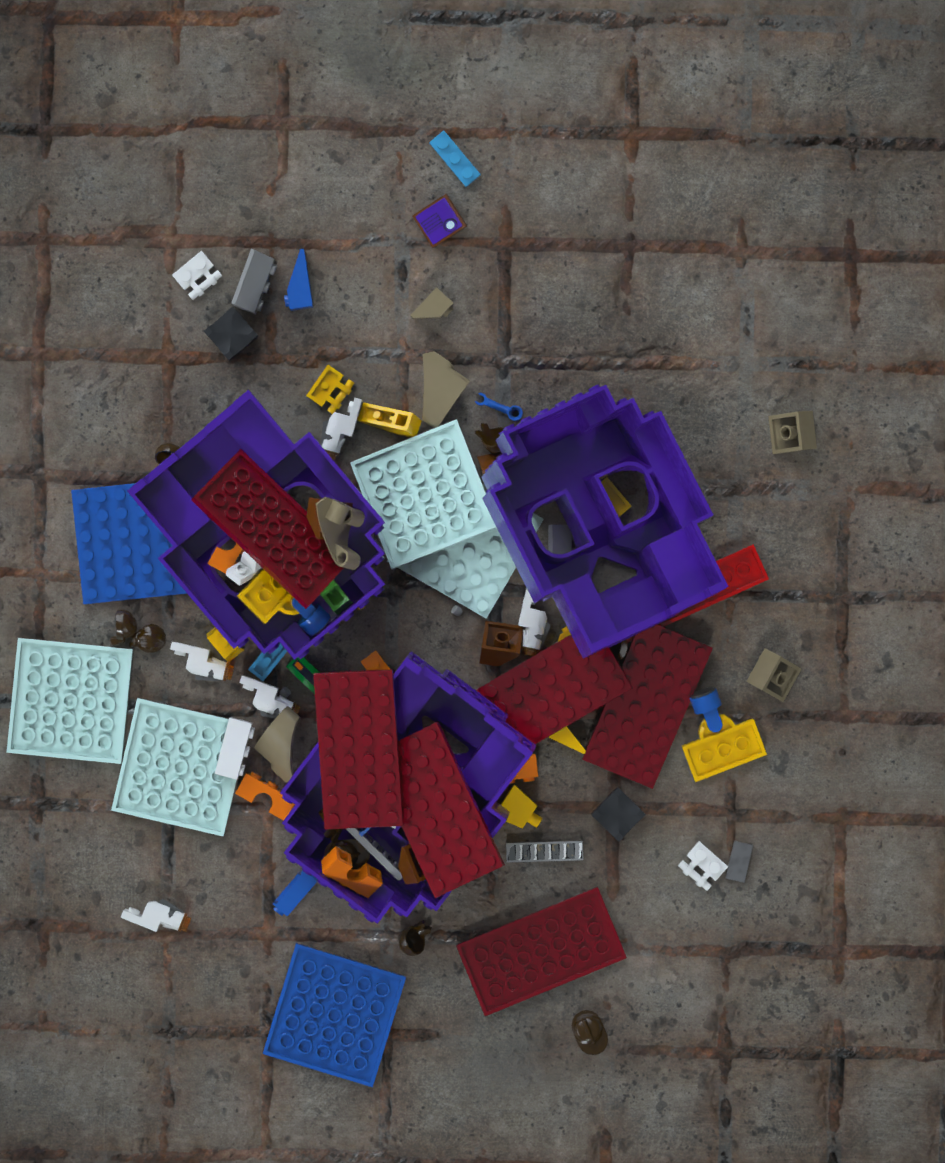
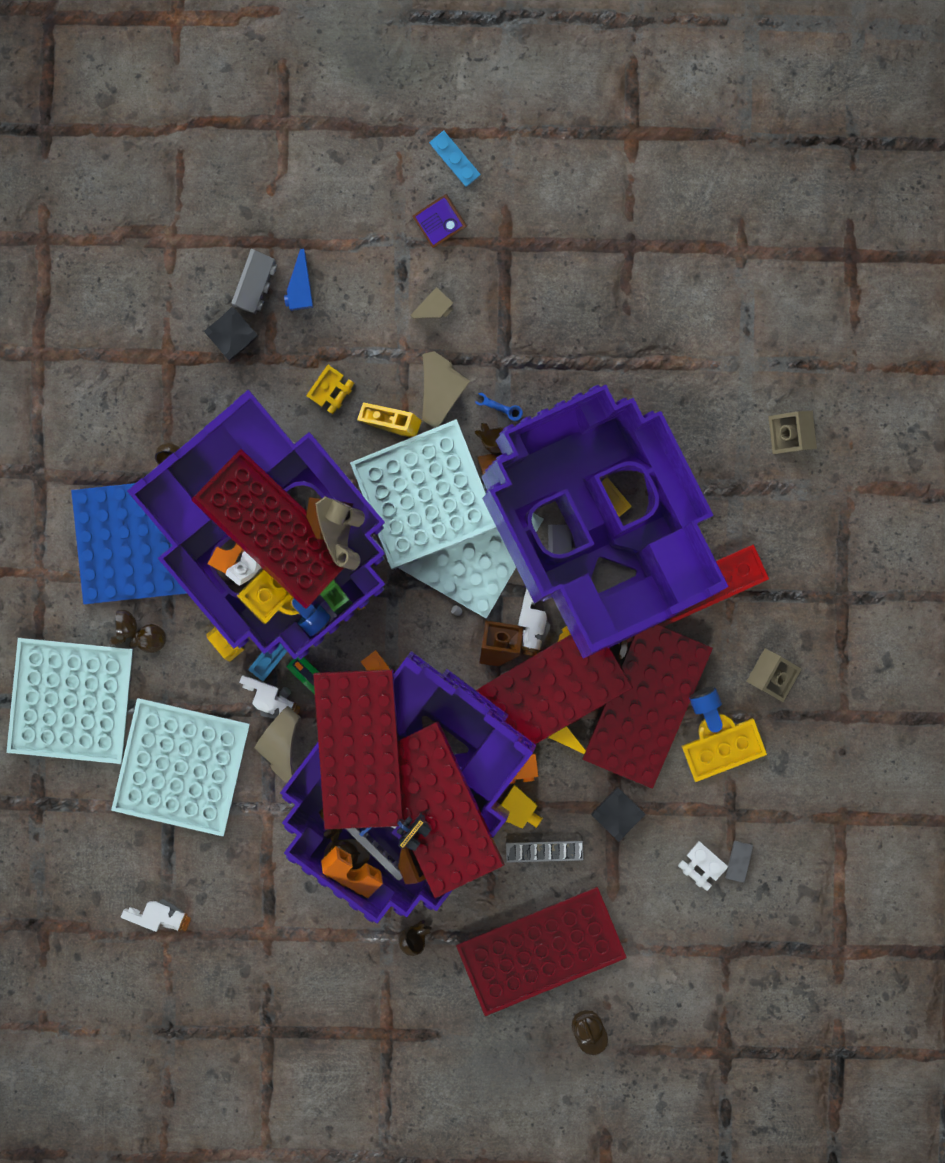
white plate [170,642,234,681] -> none
white plate [172,251,222,300] -> none
white brick [215,717,255,780] -> none
orange arch [235,771,295,821] -> none
blue plate [263,943,406,1087] -> none
blue window [273,870,317,916] -> none
white plate [321,398,363,460] -> none
none -> black hips [397,813,432,851]

